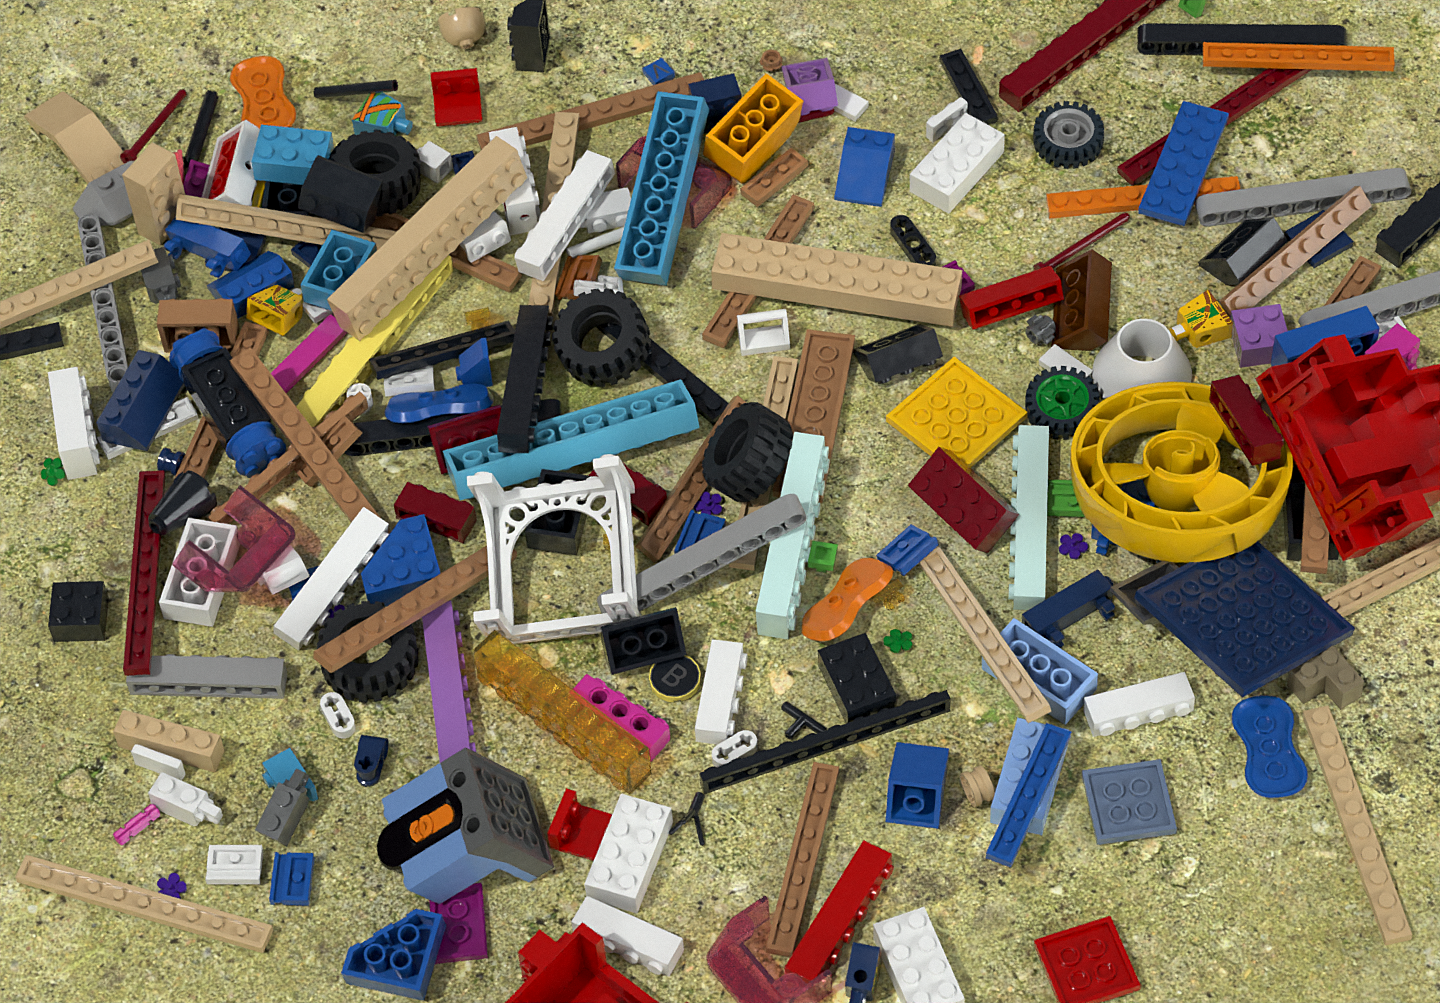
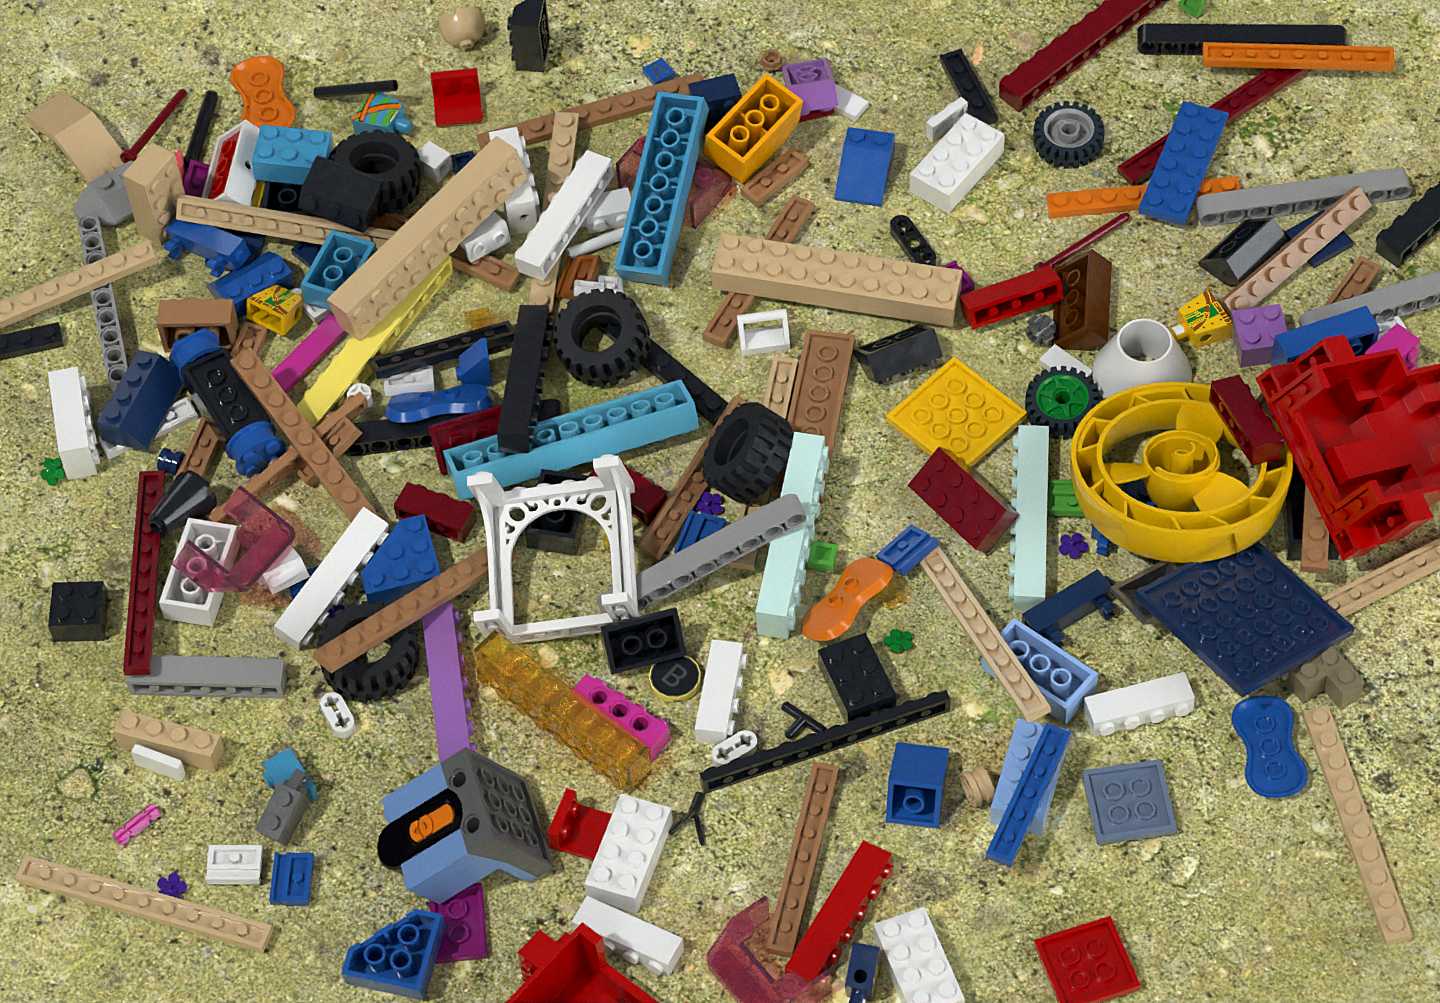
dark grey hinge [141,247,181,304] -> none
white hinge [148,772,223,826] -> none
dark blue piece [354,735,389,787] -> none

